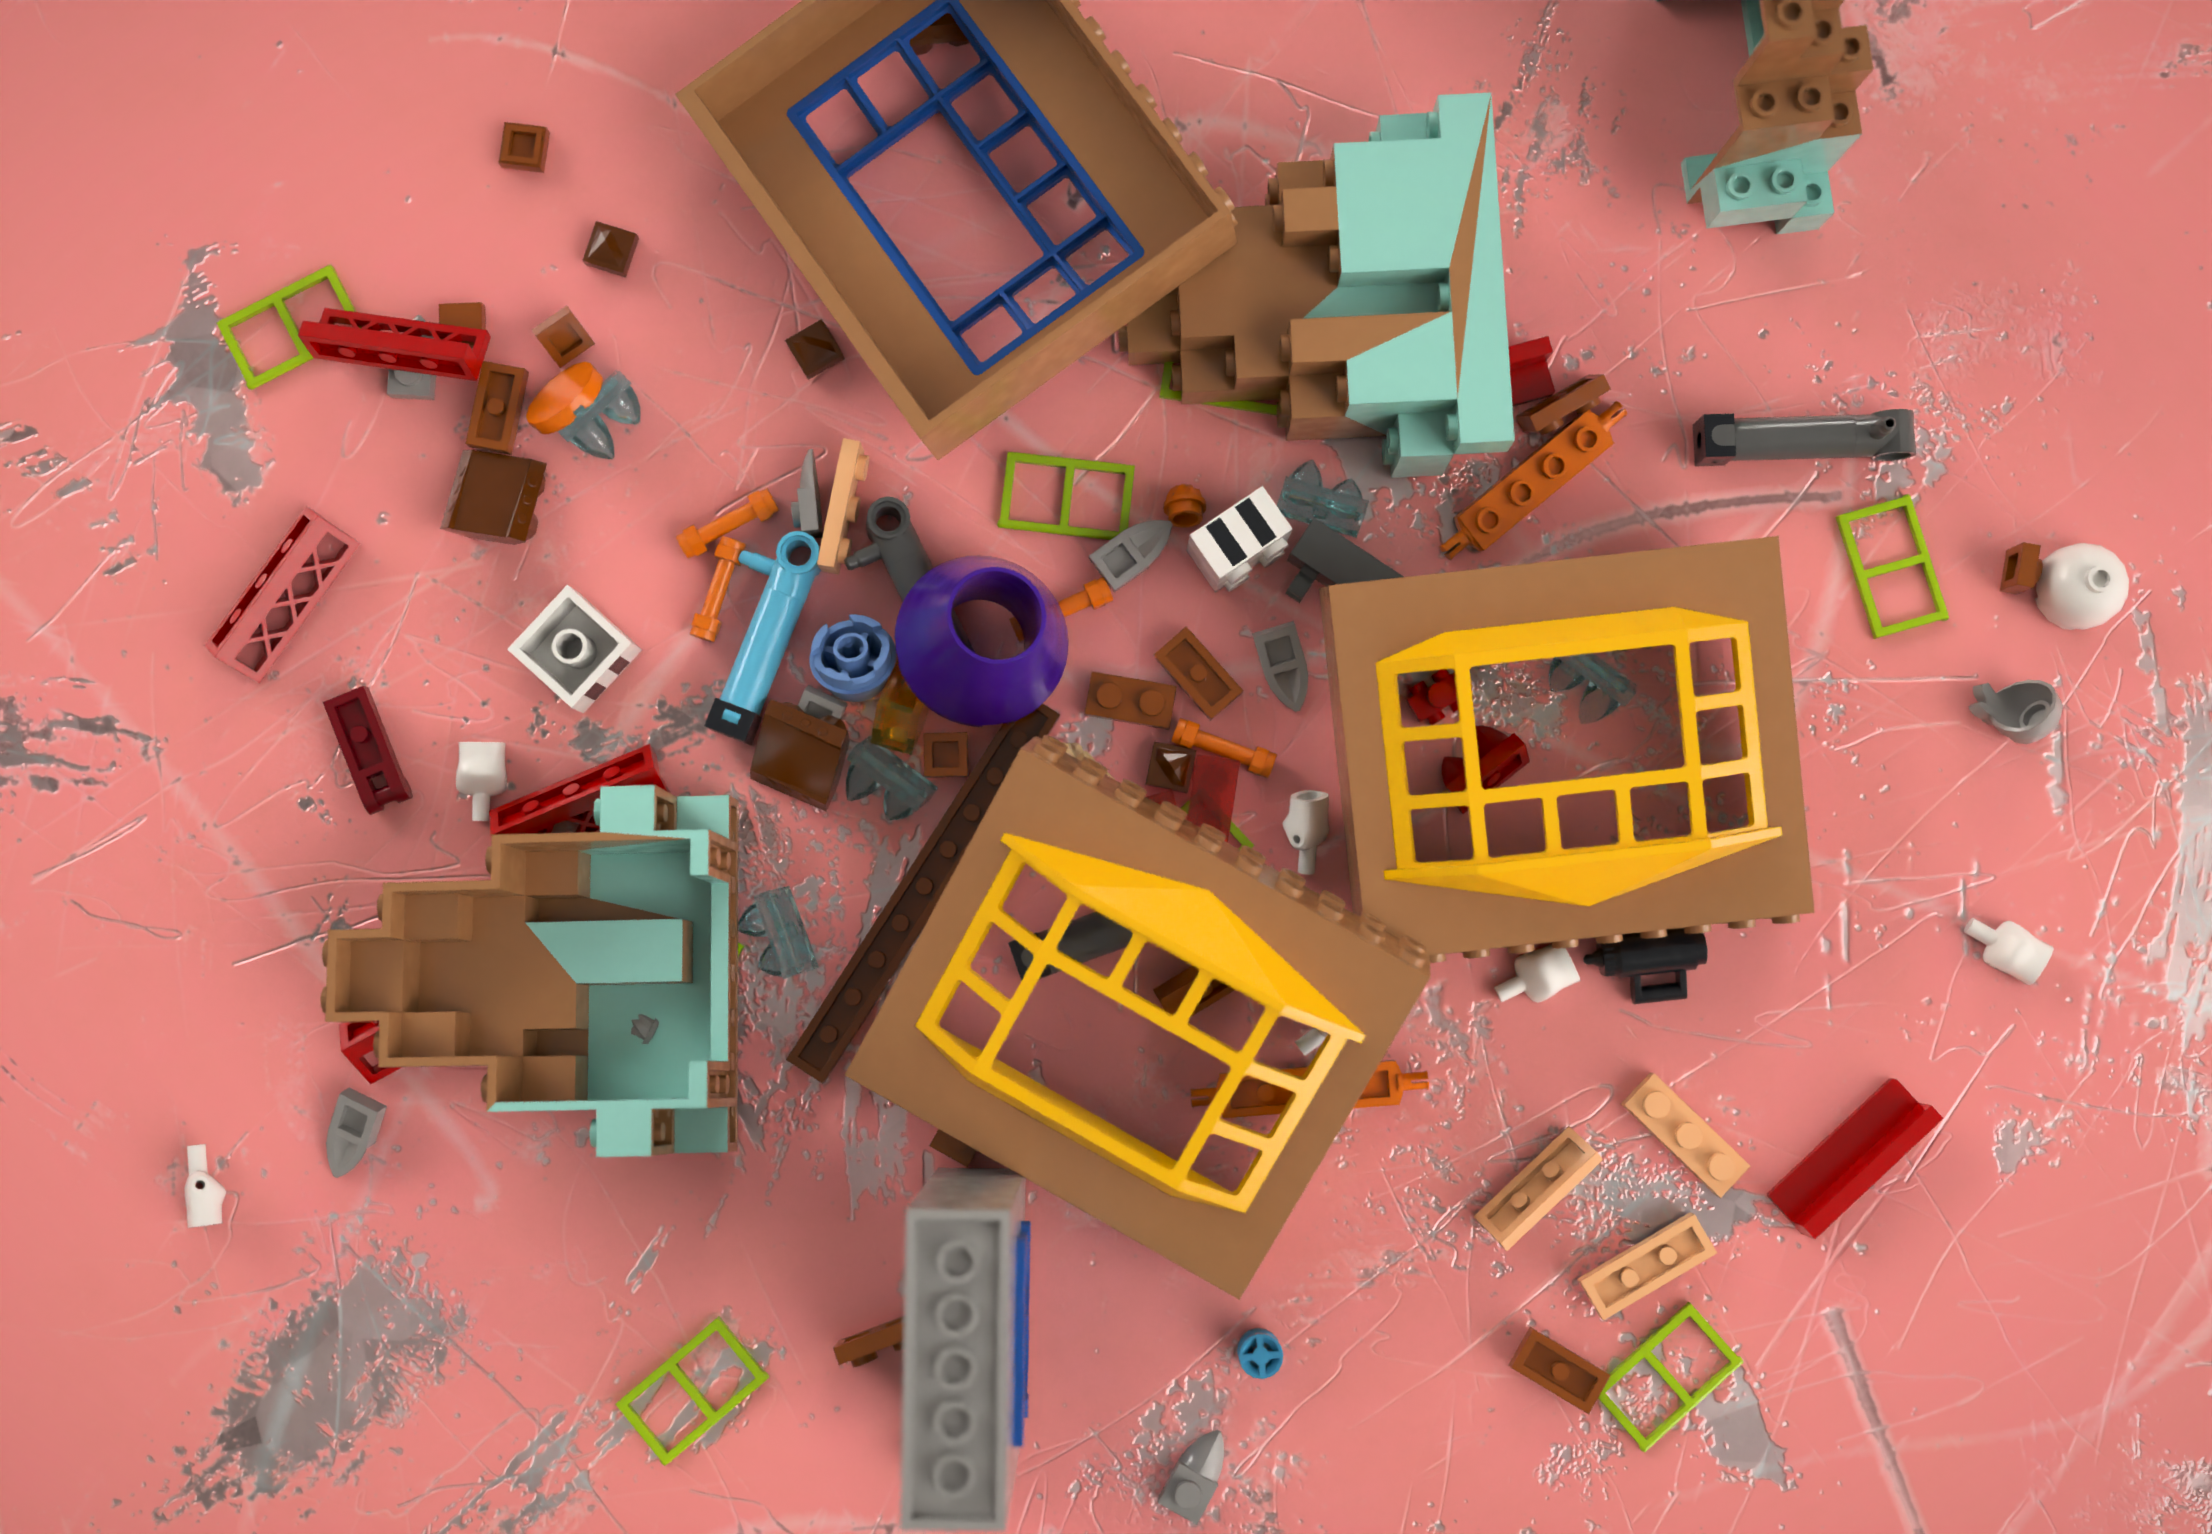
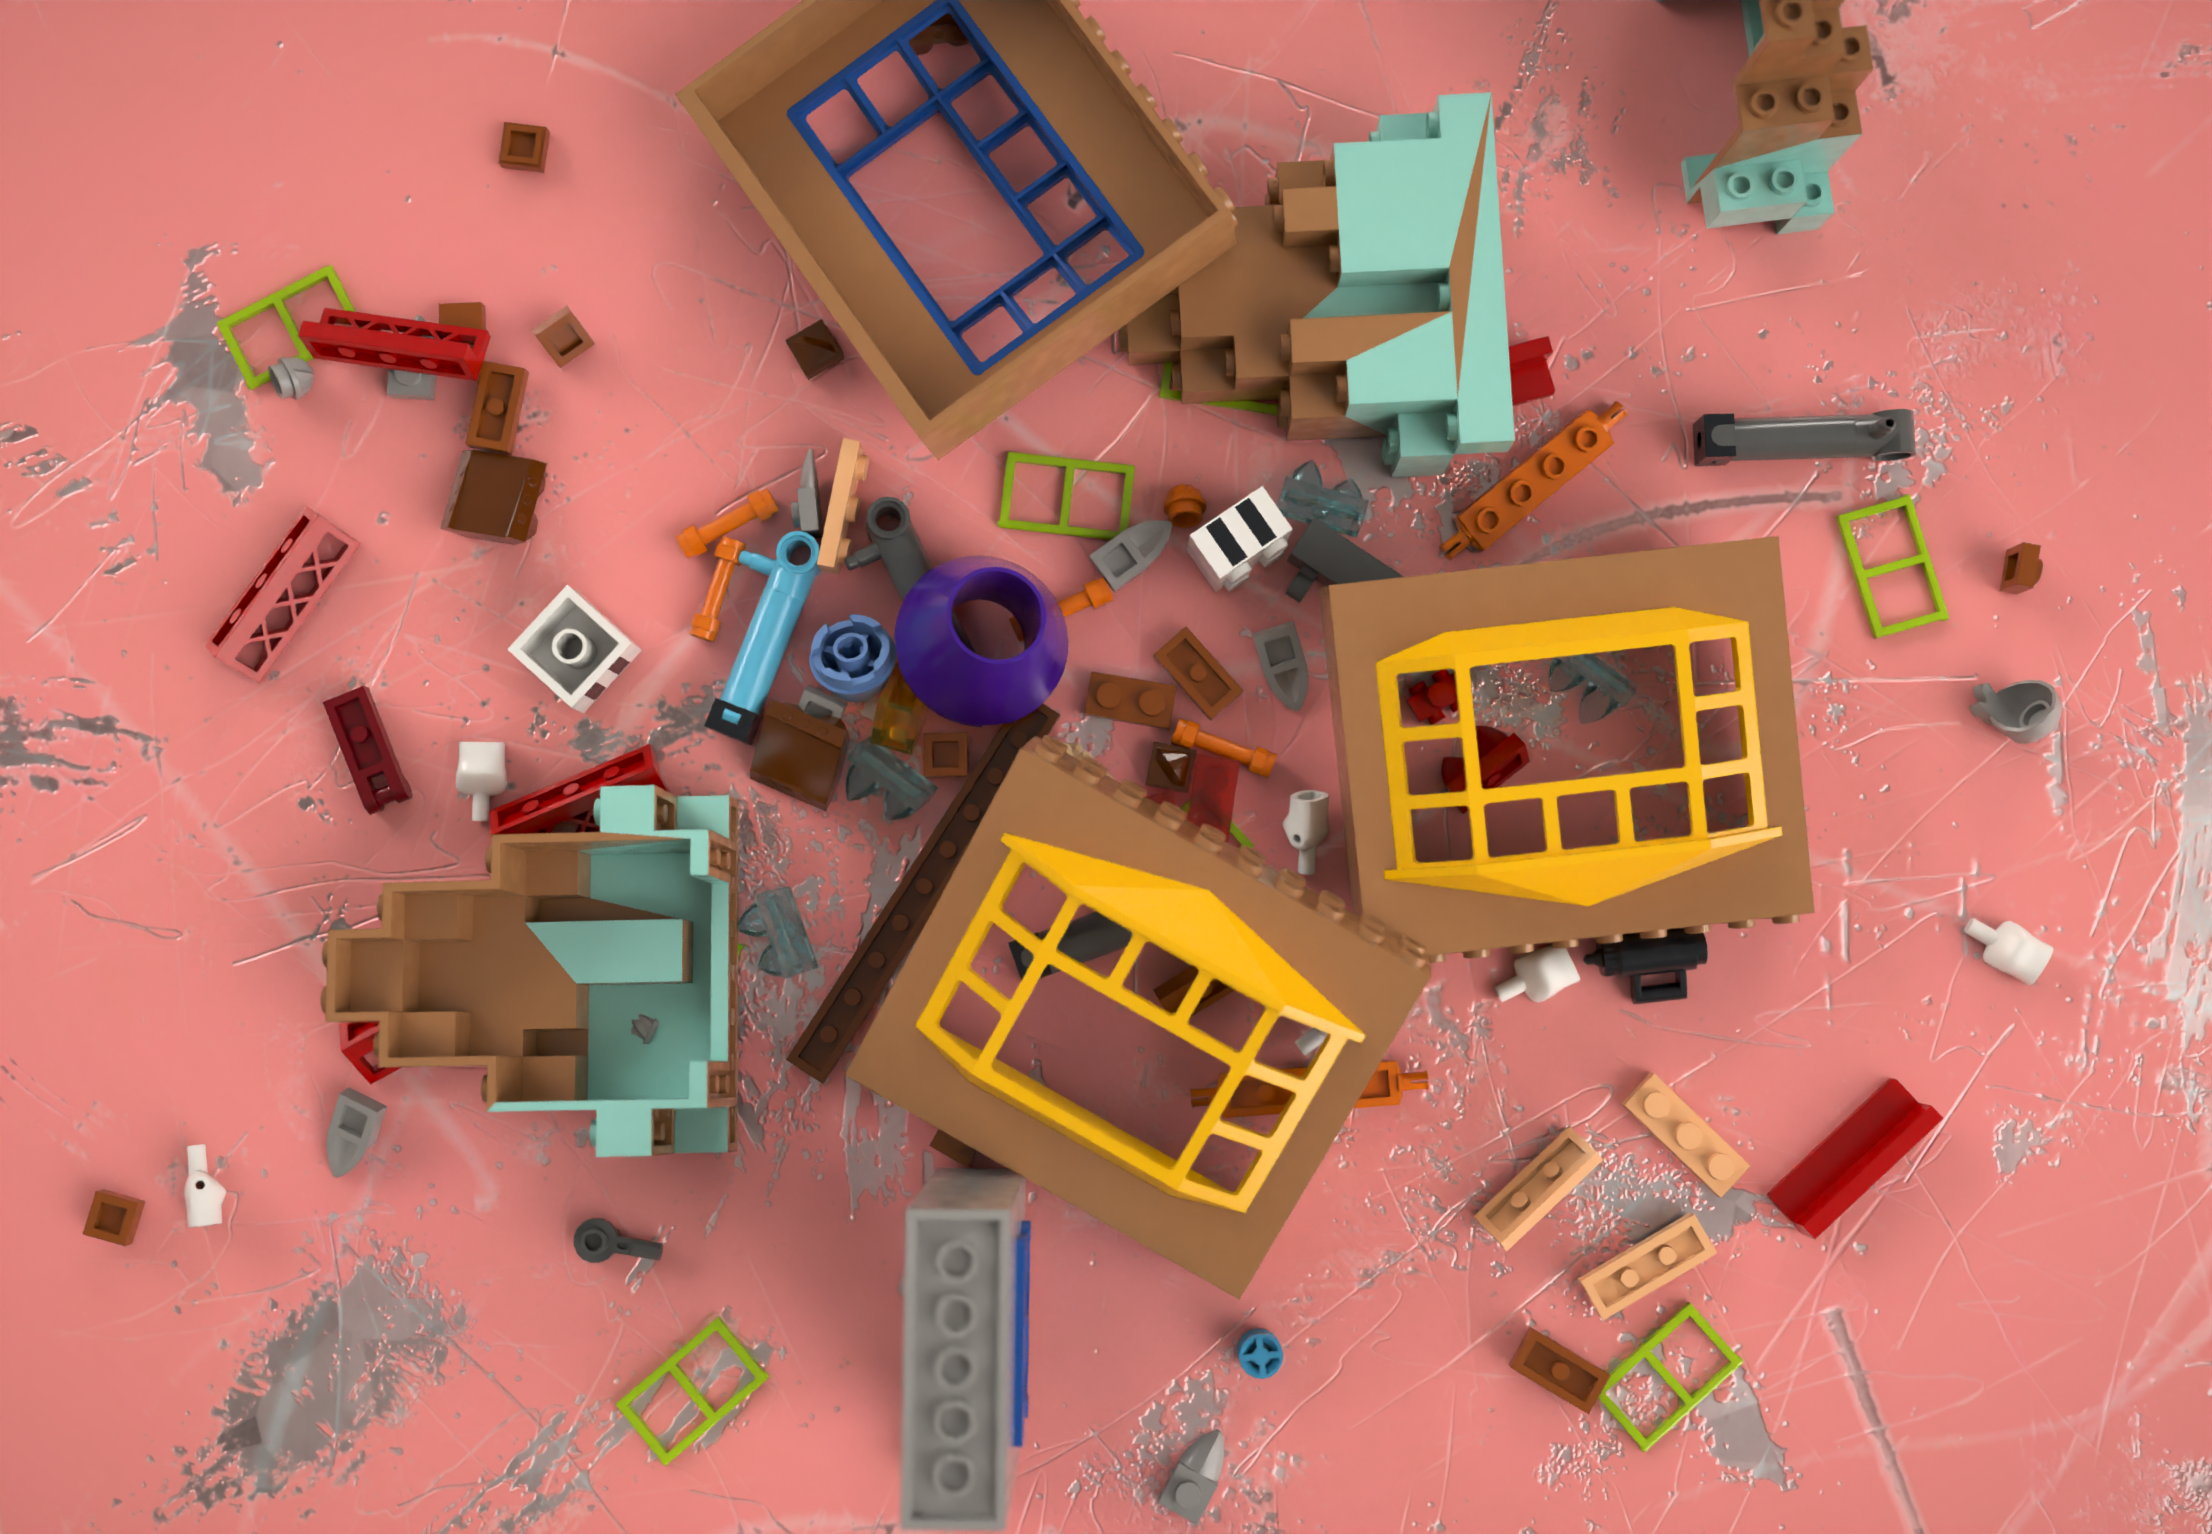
orange tile [526,361,603,434] -> none
clear light blue tile [558,369,641,459] -> none
reddish brown tile [582,221,639,277] -> none
dark orange plate [833,1316,904,1367] -> none
dark orange plate [1516,374,1611,435] -> none
white cylinder [2035,543,2129,630] -> none
none -> dark orange plate [83,1189,145,1246]
none -> light grey plate [268,357,314,400]
none -> dark grey plate [574,1218,663,1263]

